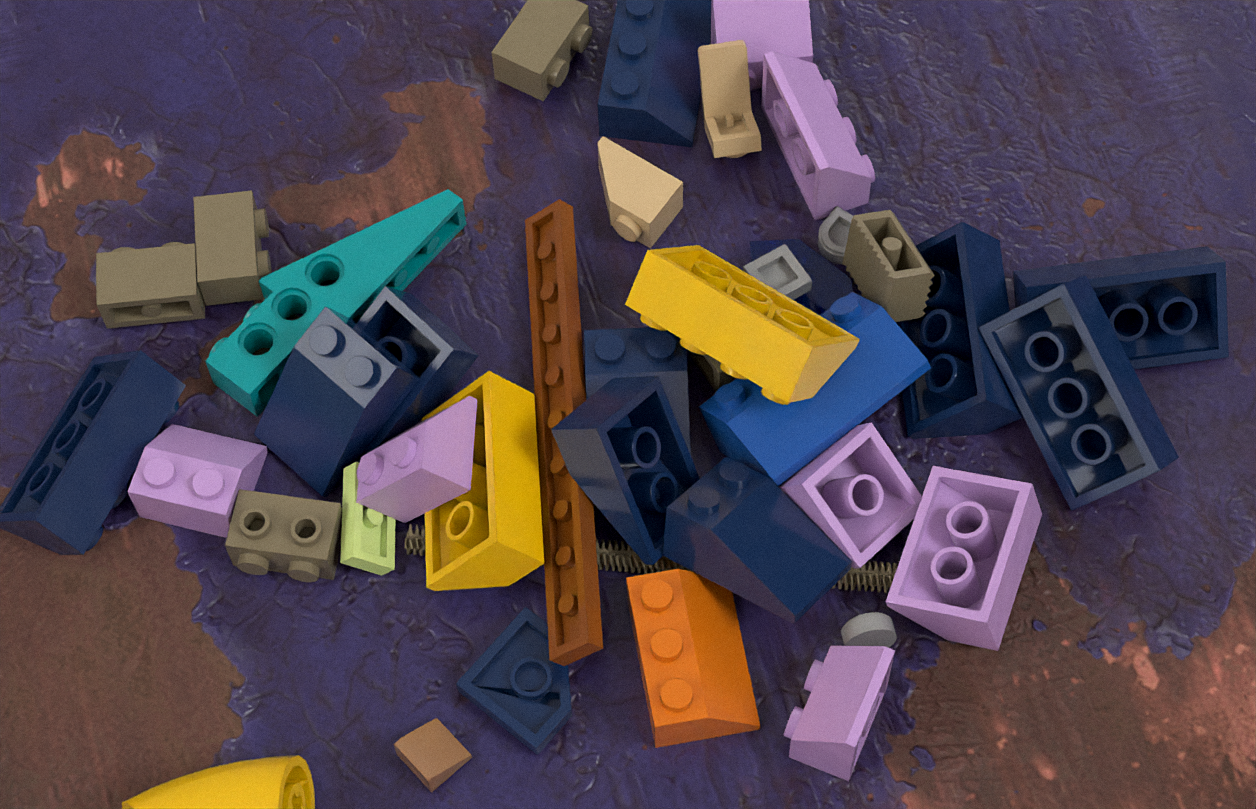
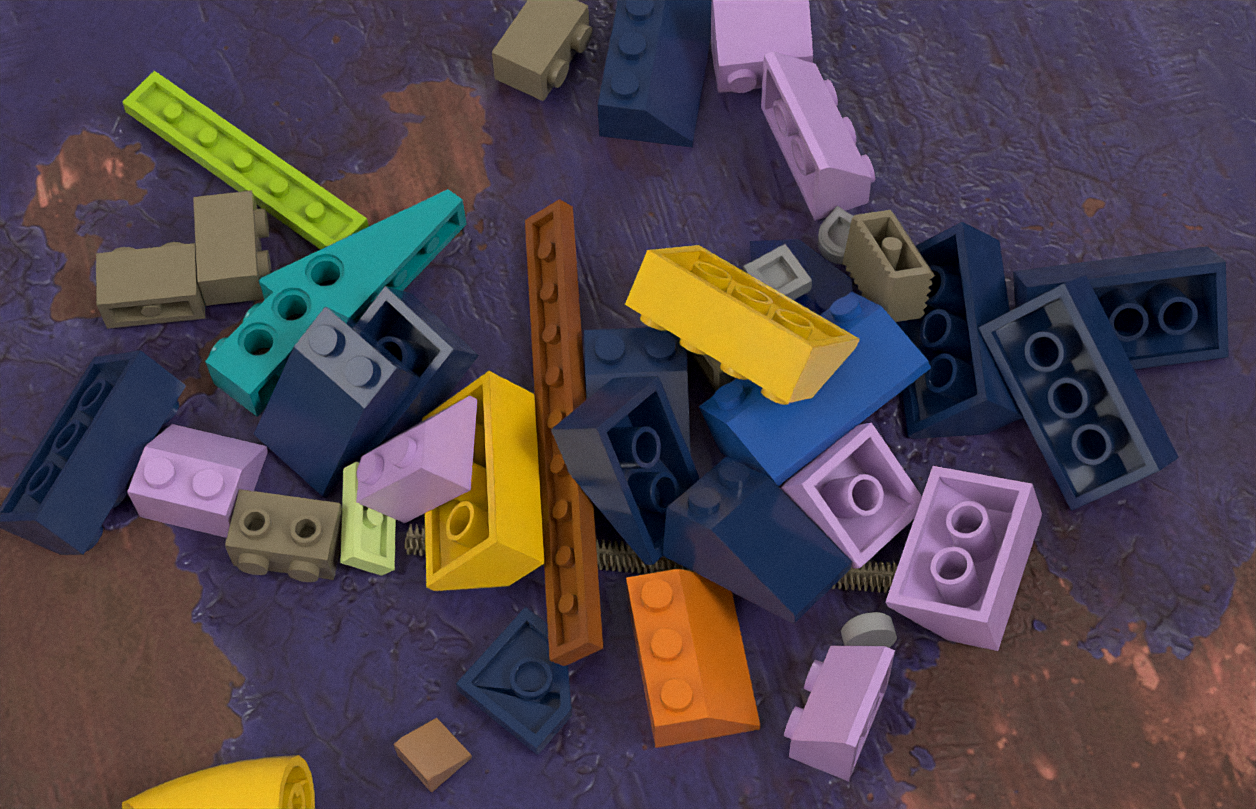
tan slope [597,136,683,249] -> none
tan bracket [698,40,762,158] -> none
none -> lime plate [122,71,369,250]

